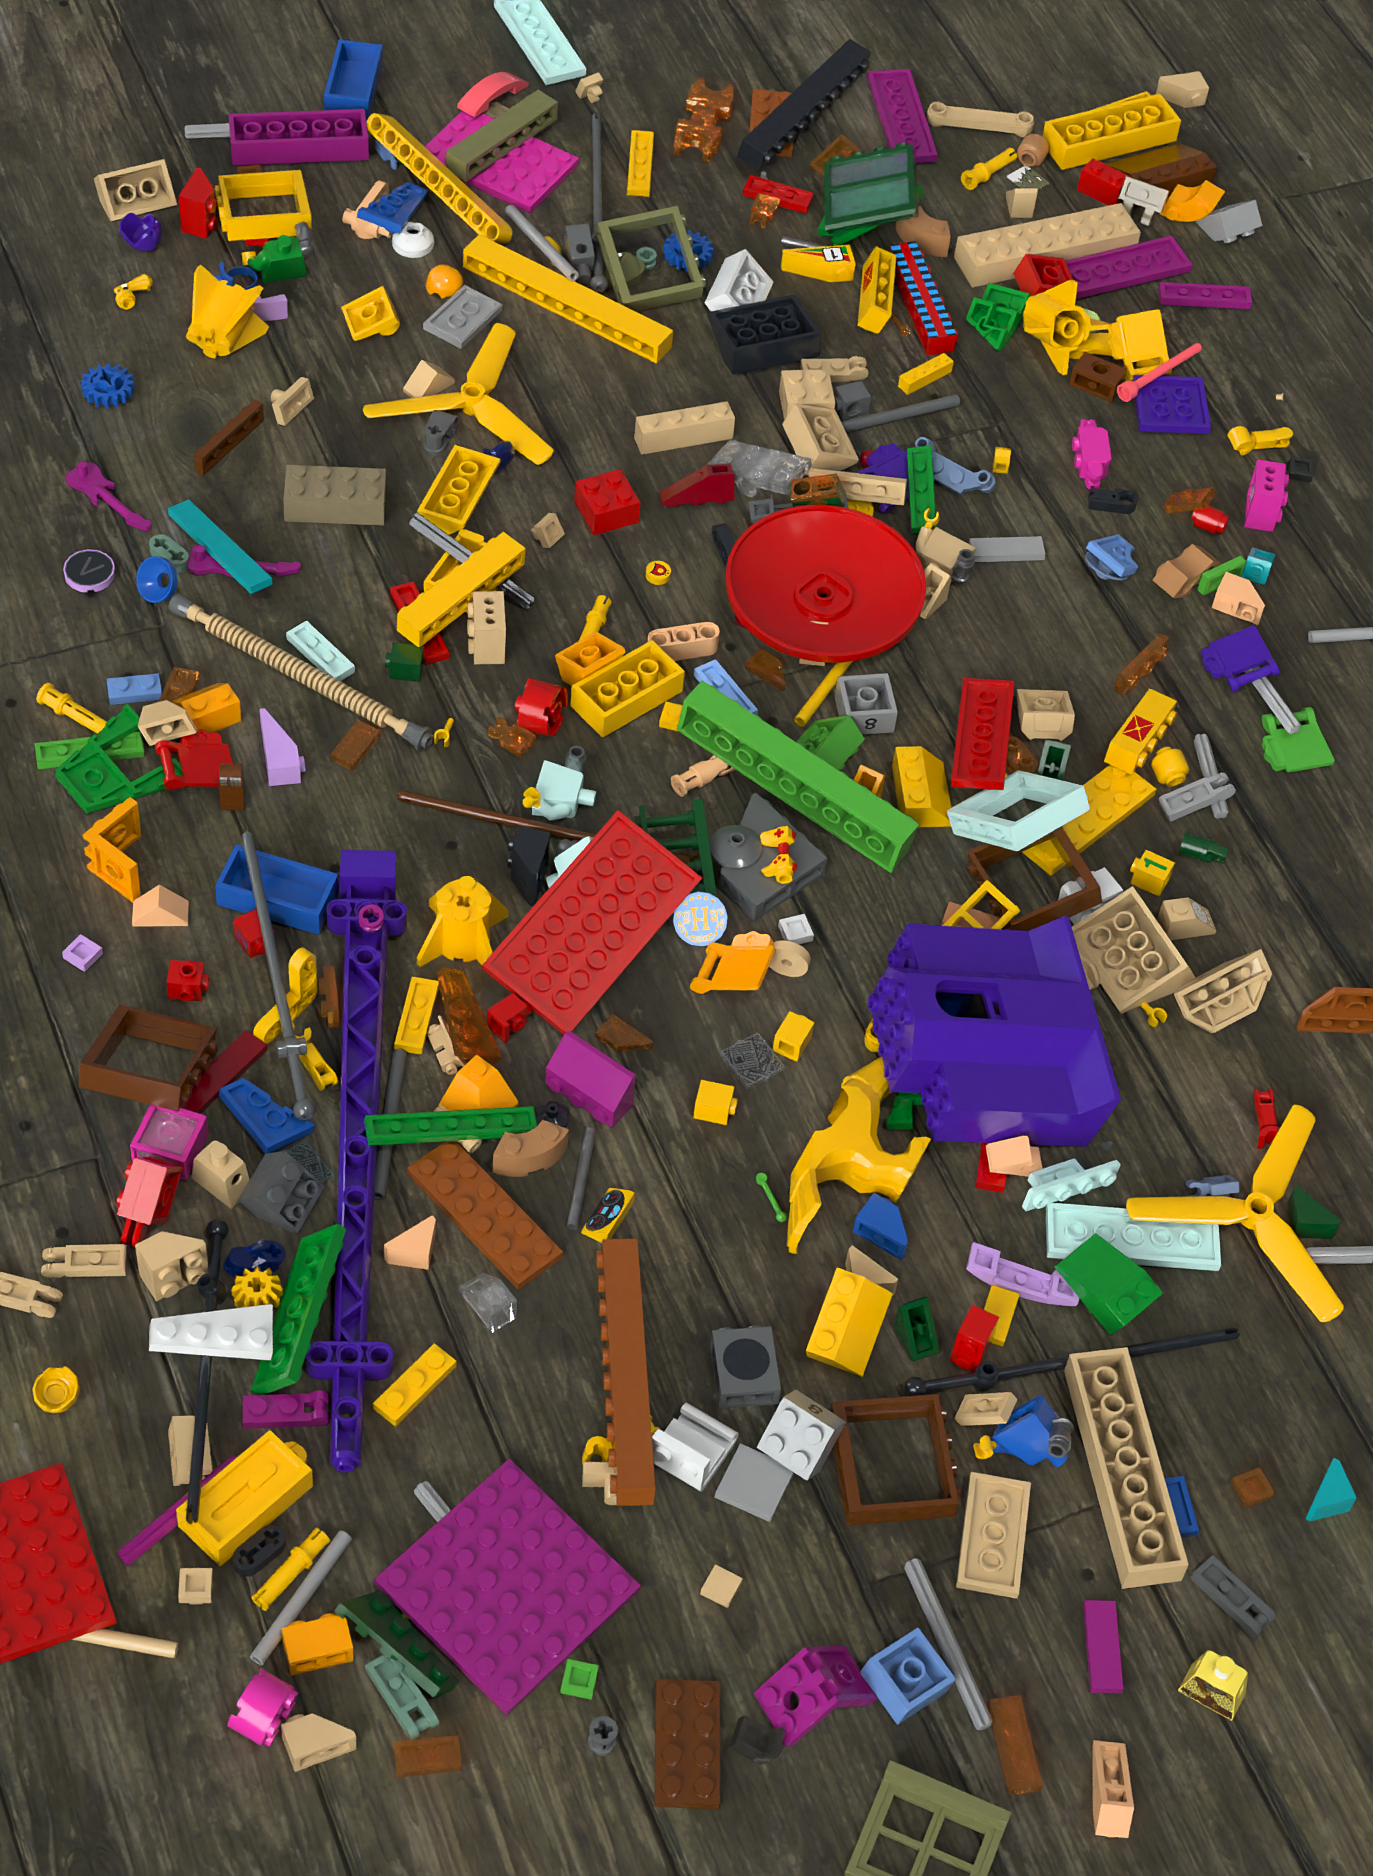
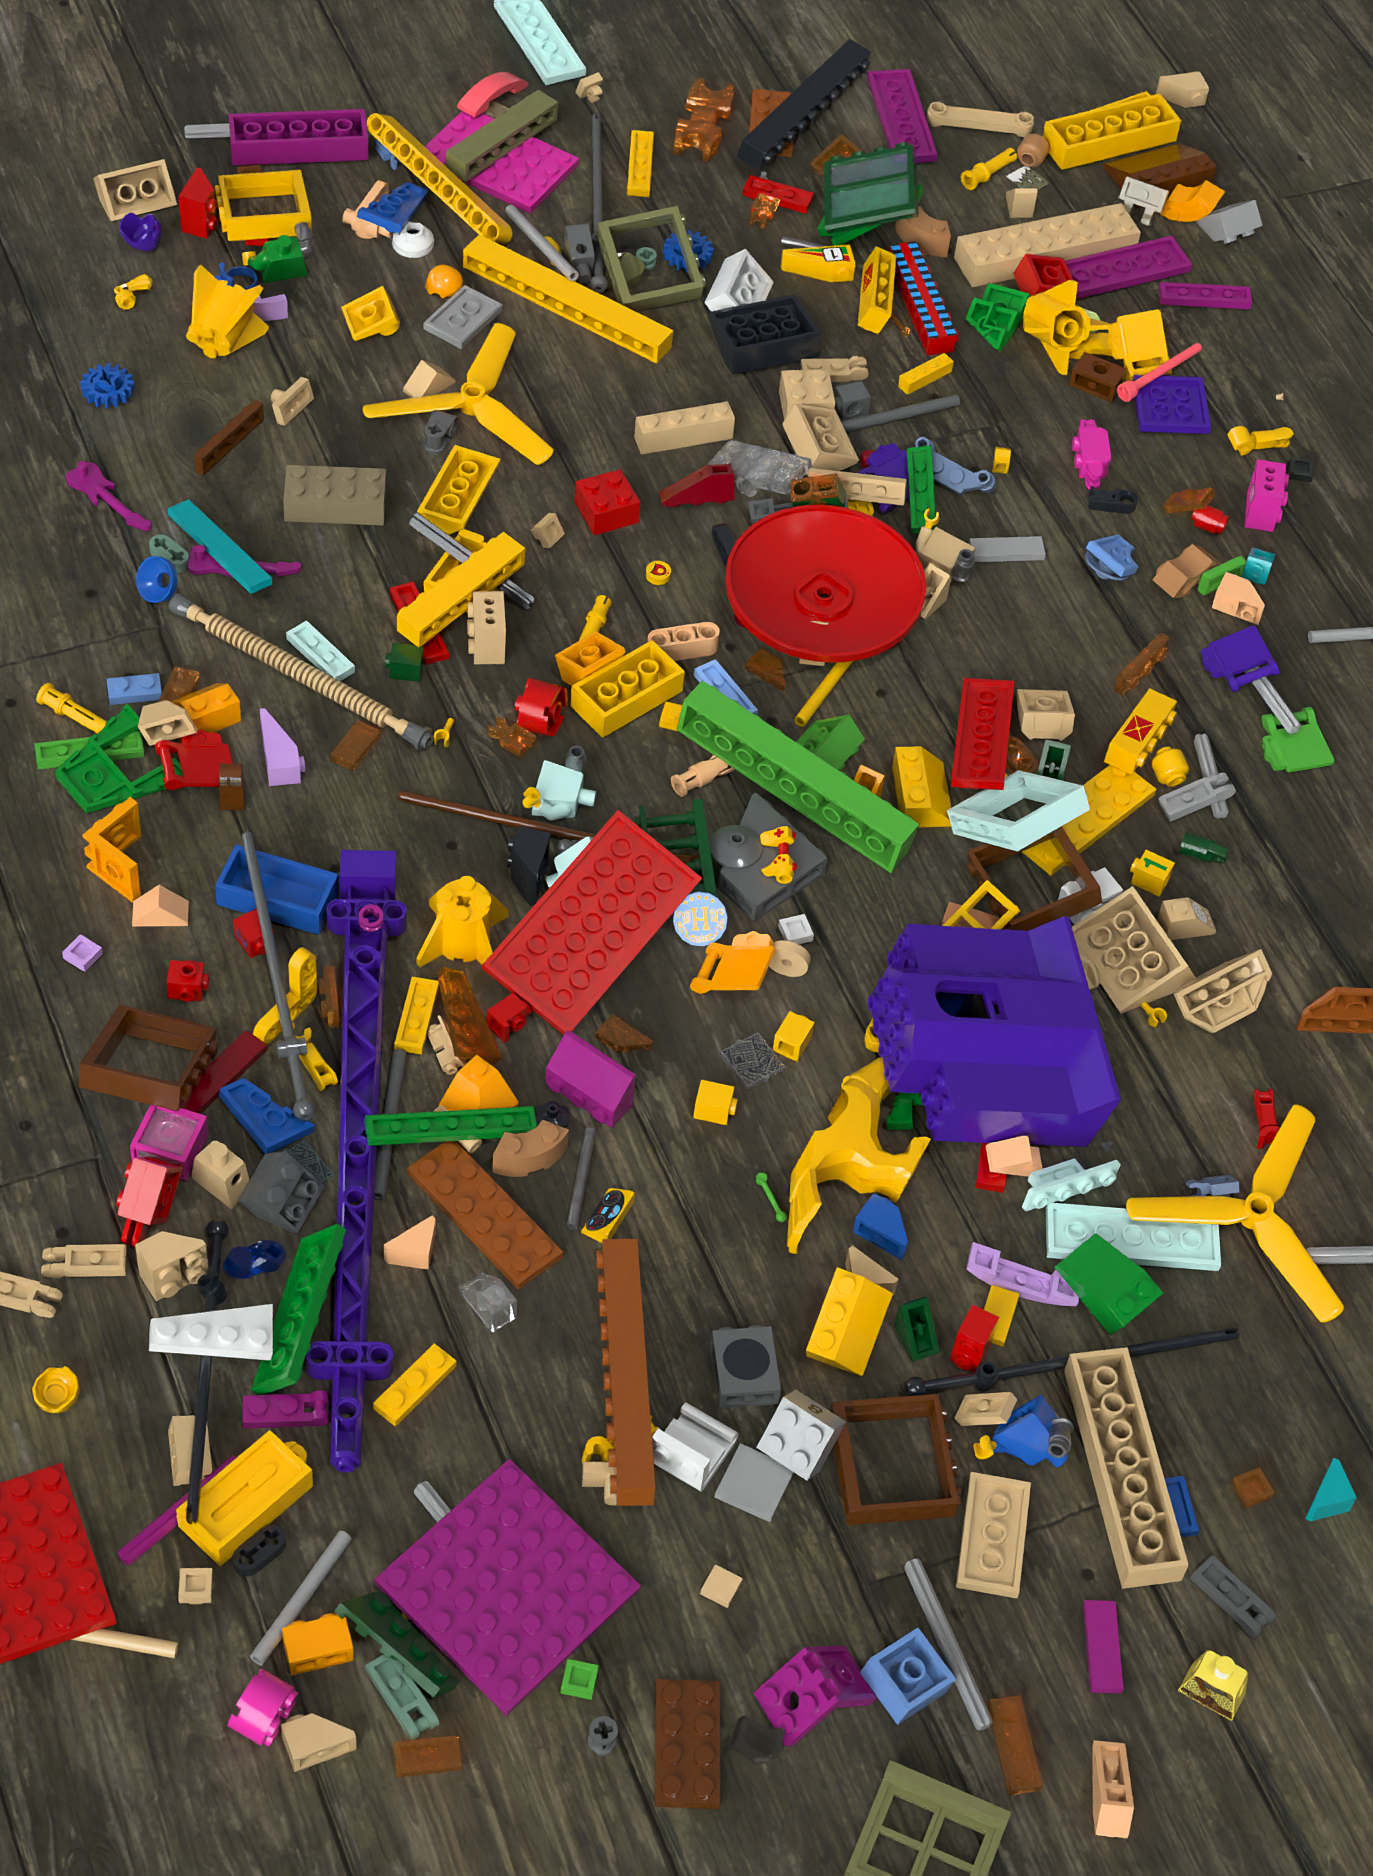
black tile [63,550,115,593] -> none
yellow gear [231,1265,283,1308] -> none
yellow pin [252,1528,330,1611] -> none
blue piece [324,39,383,123] -> none
clear blue hair [483,441,514,471] -> none
light grey brick [834,673,898,735] -> none
red brick [1077,158,1130,206] -> none
dark green slope [1287,1186,1342,1239] -> none

